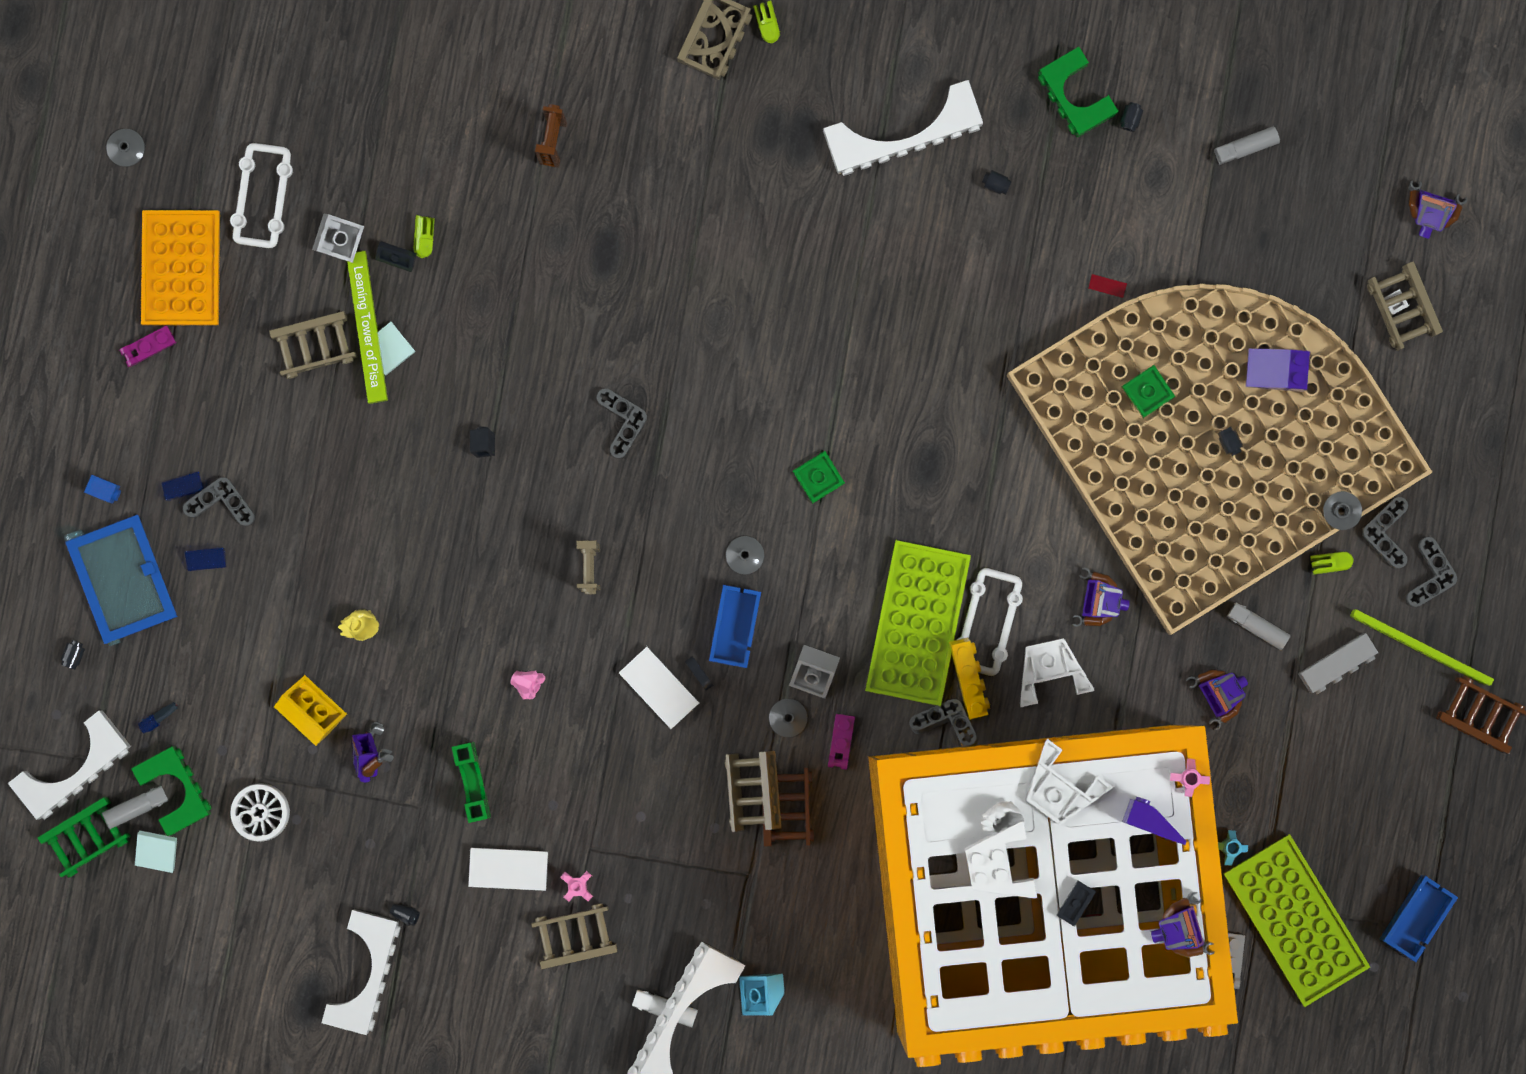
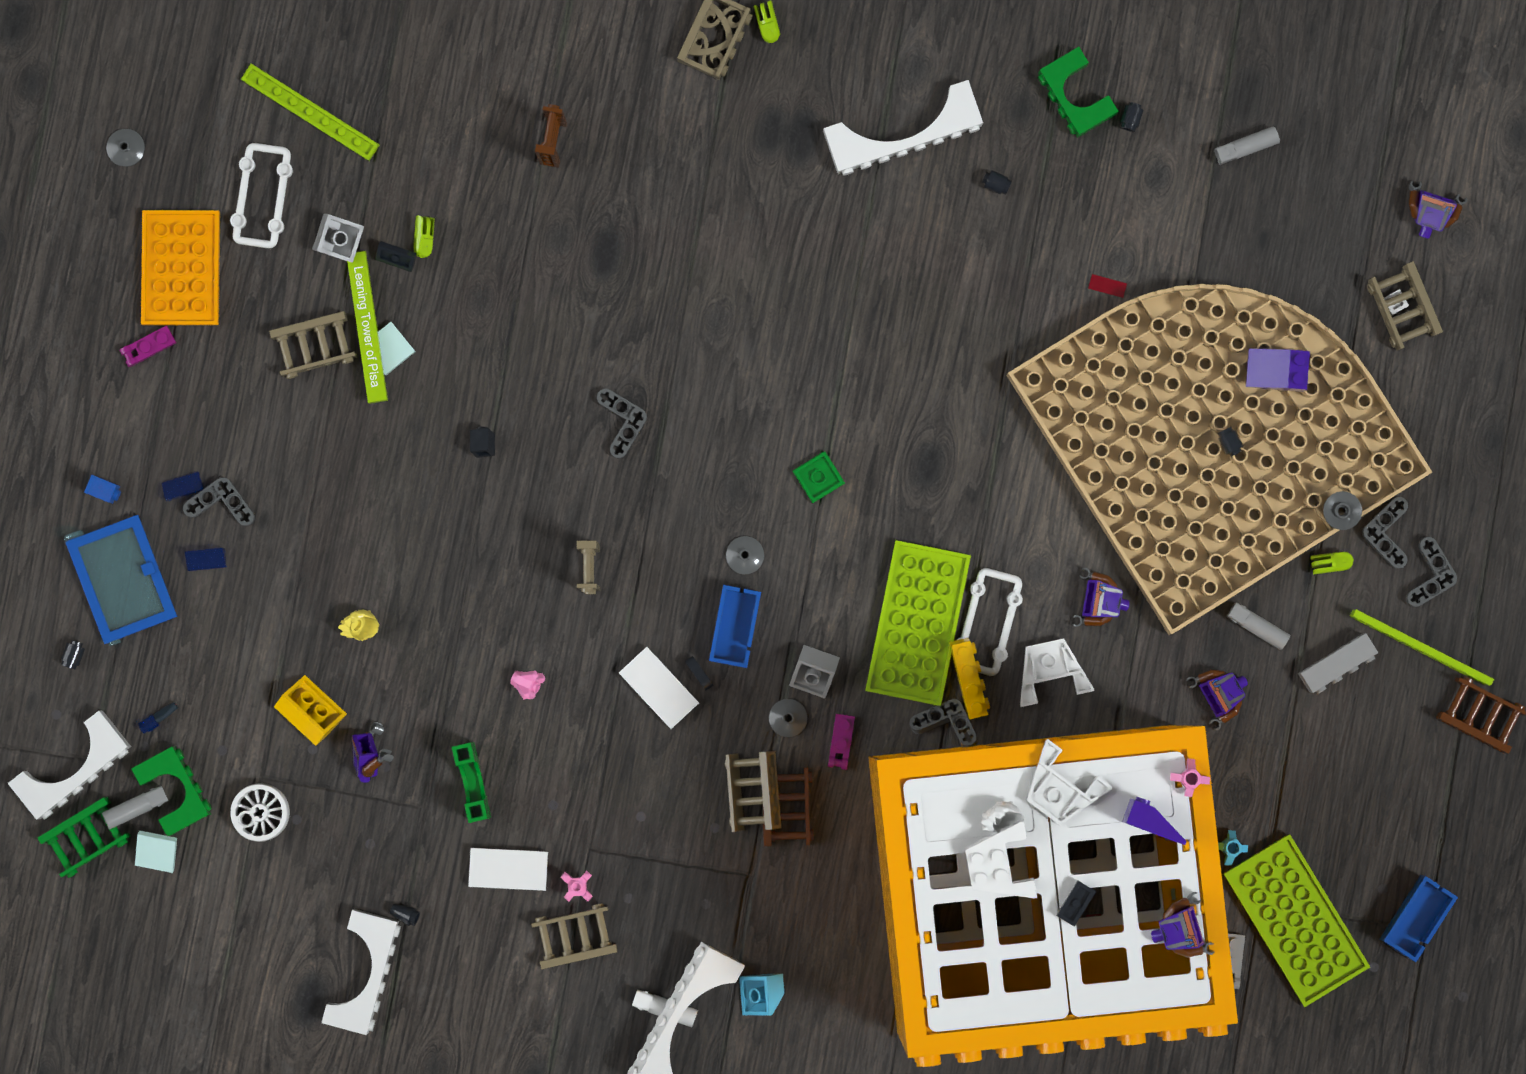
green tile [1121,365,1176,418] -> none
none -> lime tile [241,64,380,161]

